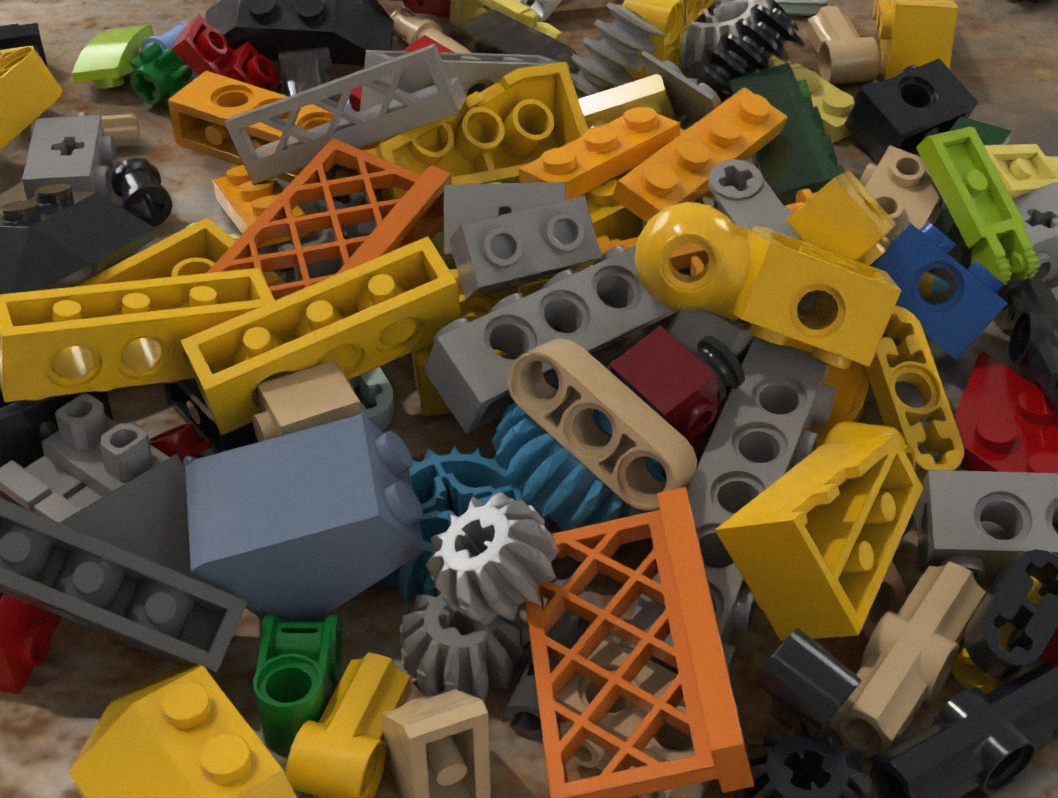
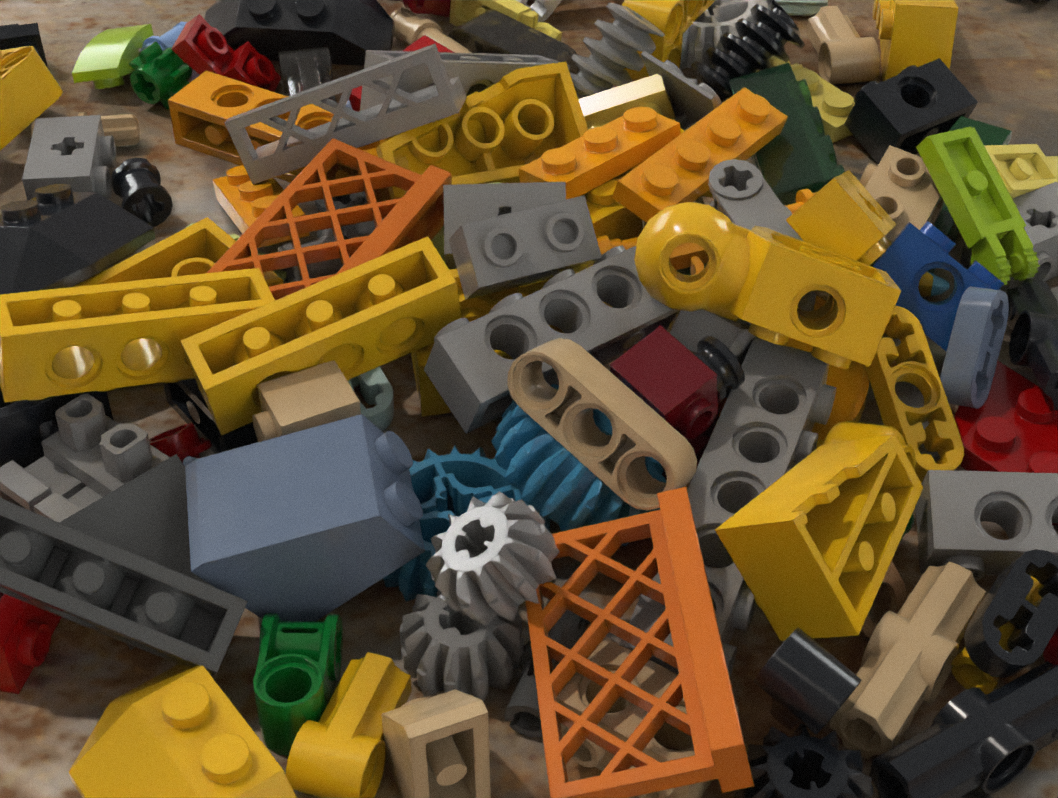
none -> sand blue beam [940,286,1009,409]

